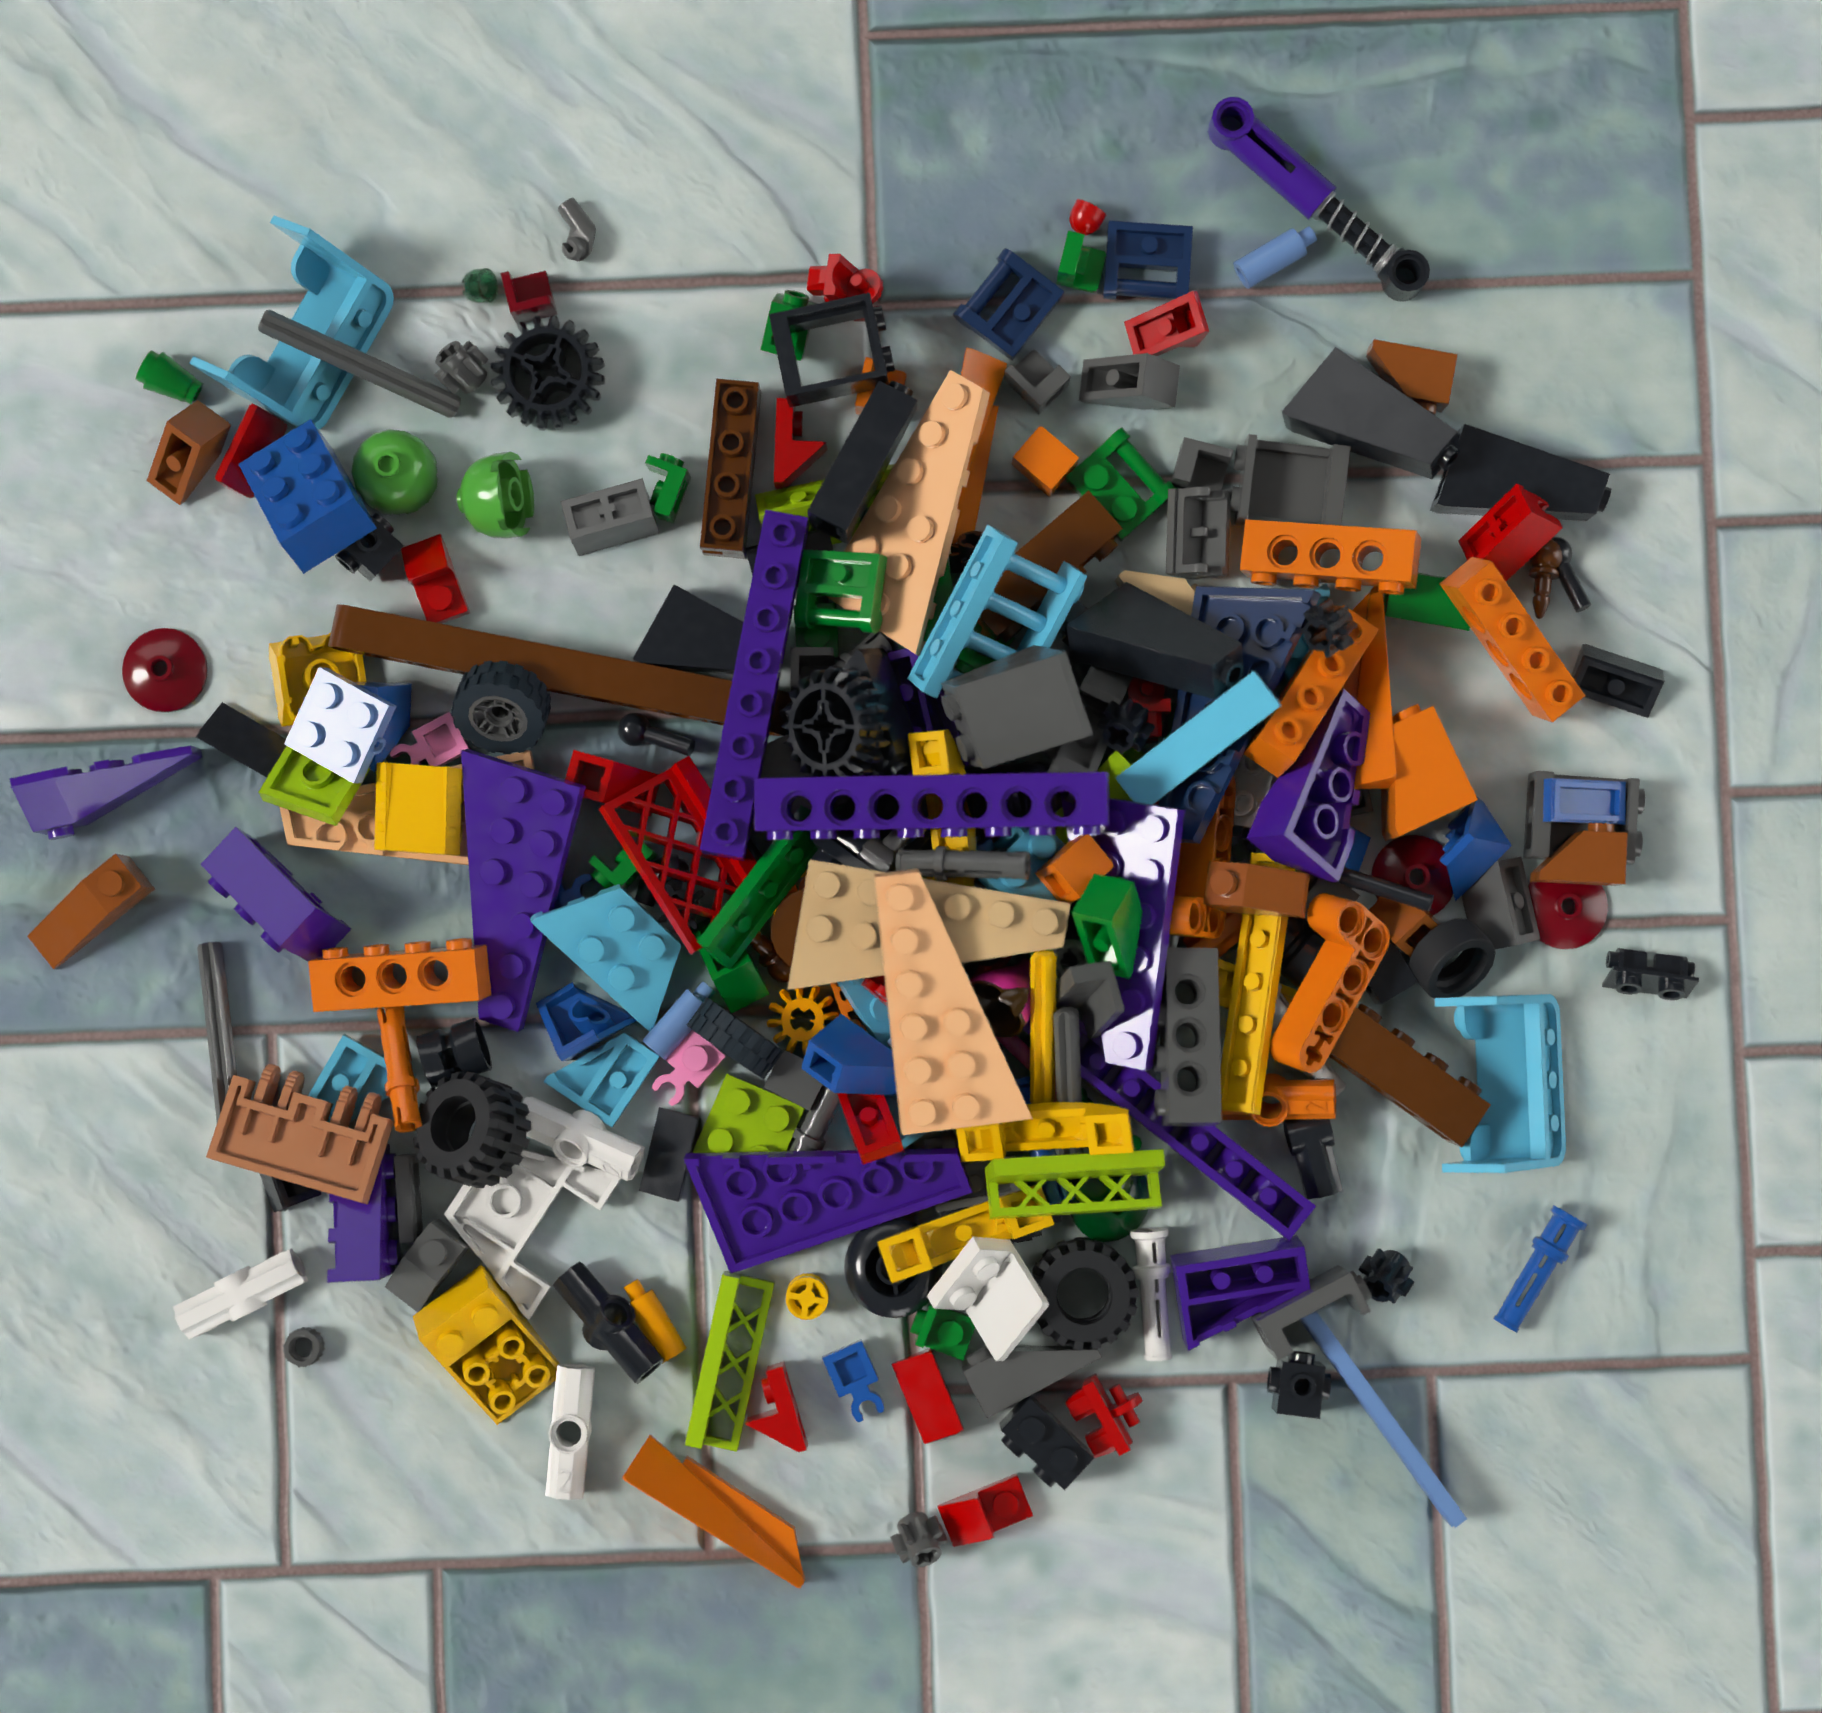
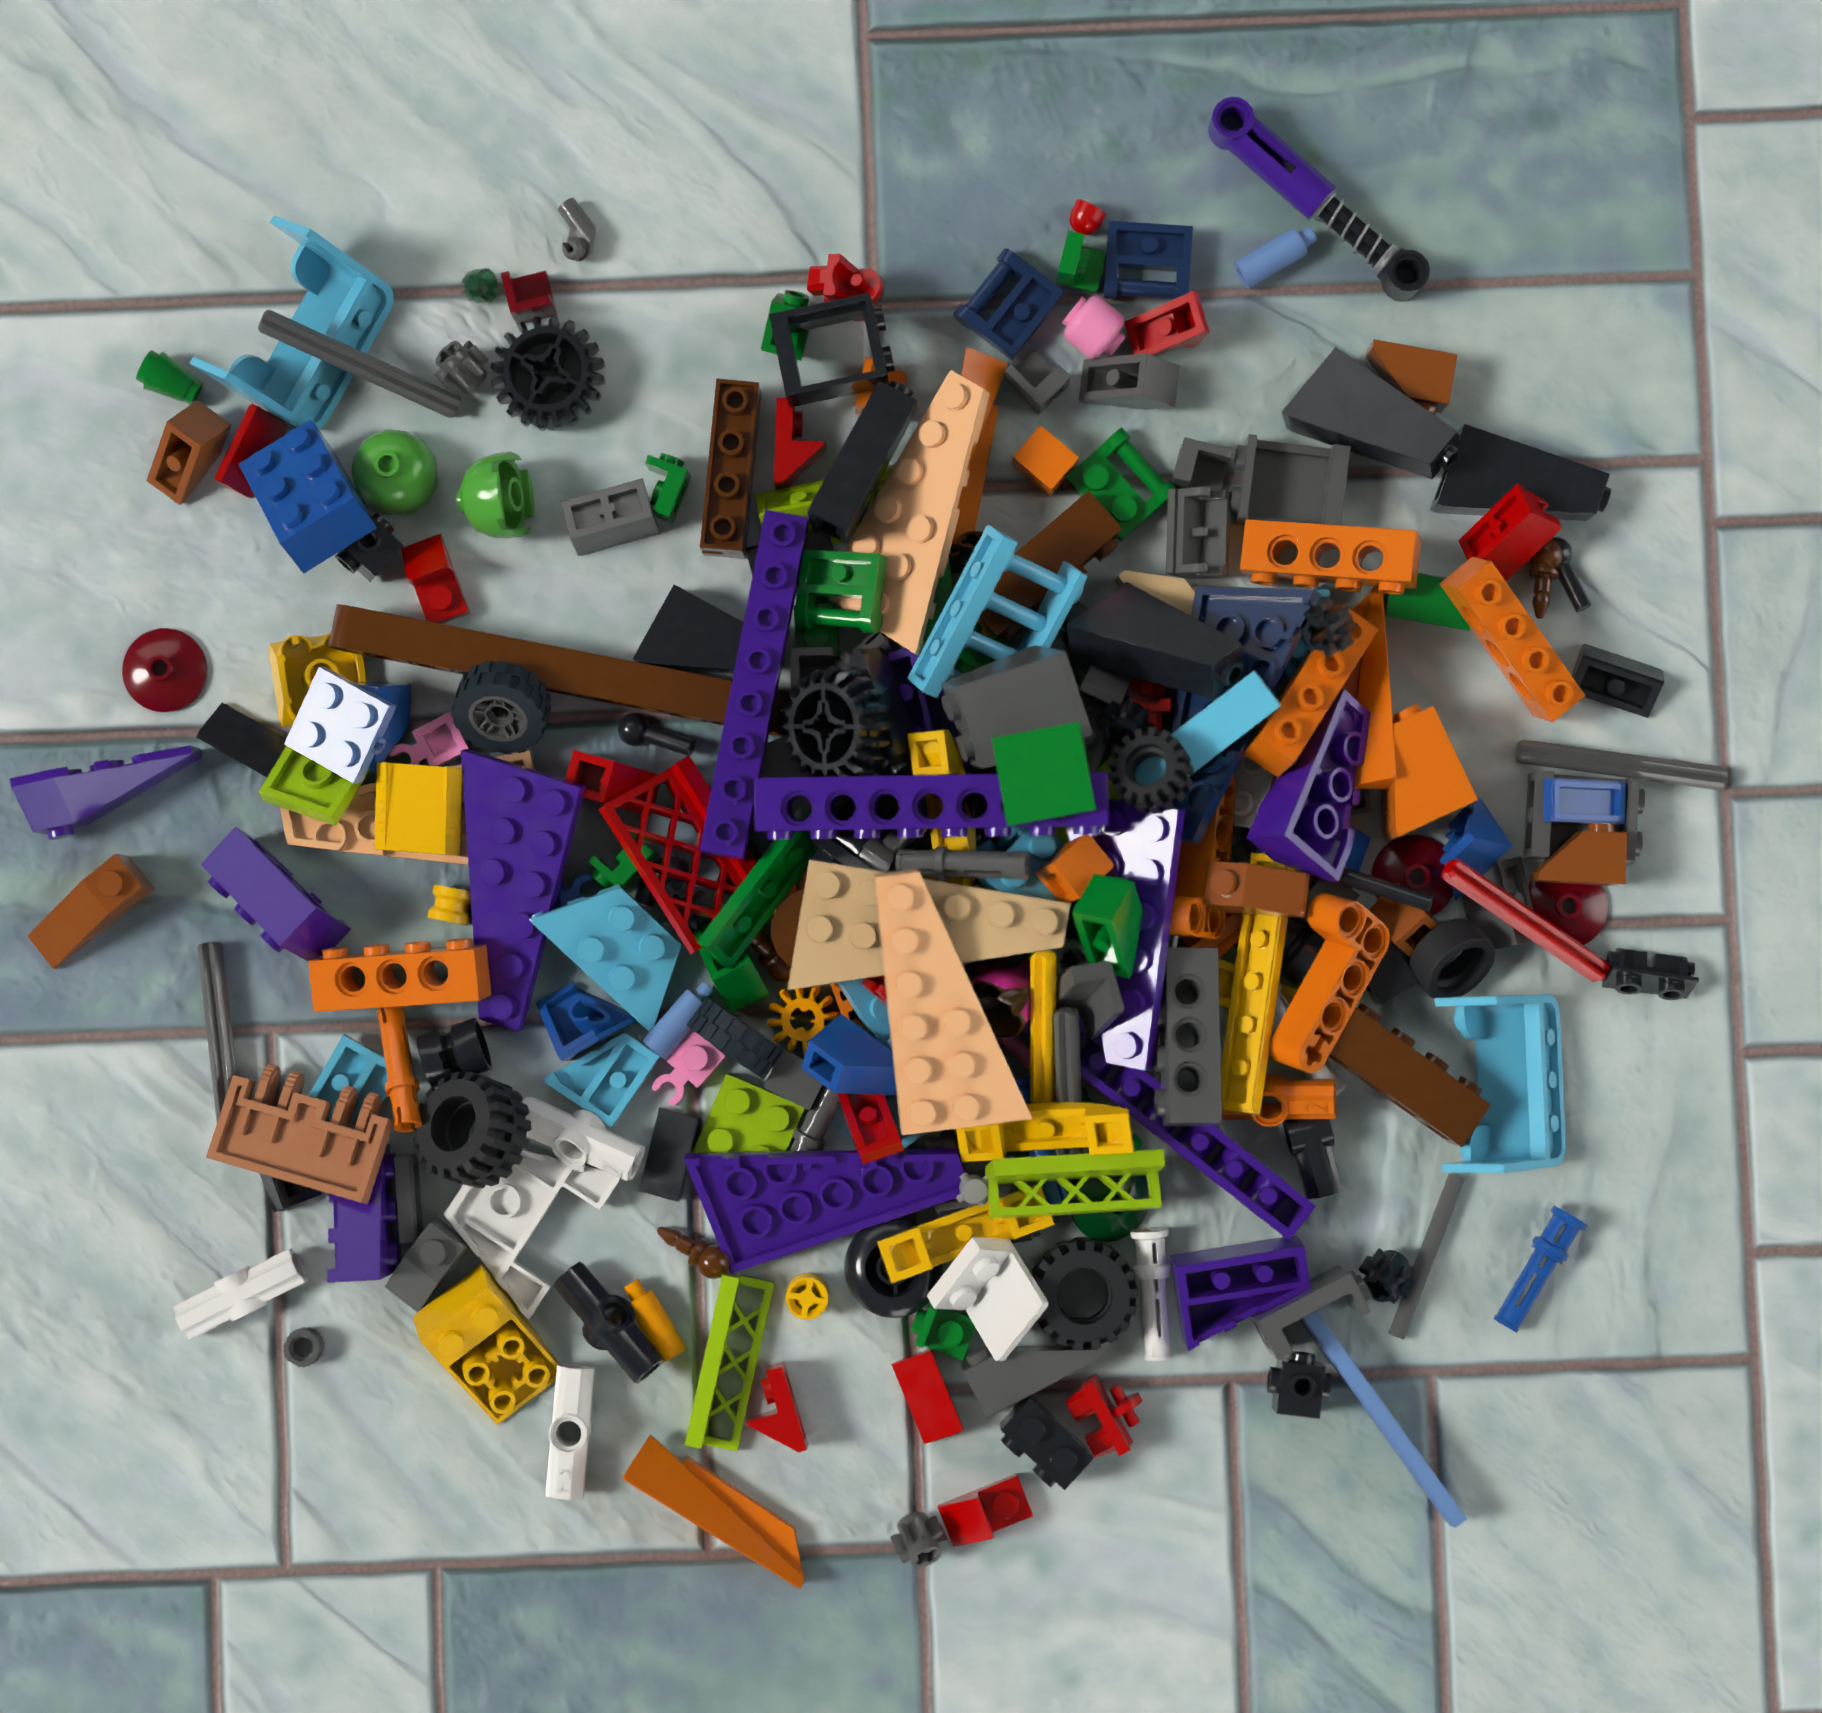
blue plate [822,1339,884,1422] -> none
none -> yellow wheel [427,884,471,926]
none -> reddish brown bar [657,1227,730,1279]
none -> light grey piece [956,1172,988,1206]
none -> green tile [991,722,1096,826]
none -> bright pink head [1062,296,1126,359]
none -> black tyre [1108,727,1194,814]
none -> dark grey bar [1388,1173,1465,1340]
none -> red axle [1441,858,1610,982]
none -> dark grey axle [1515,740,1728,790]

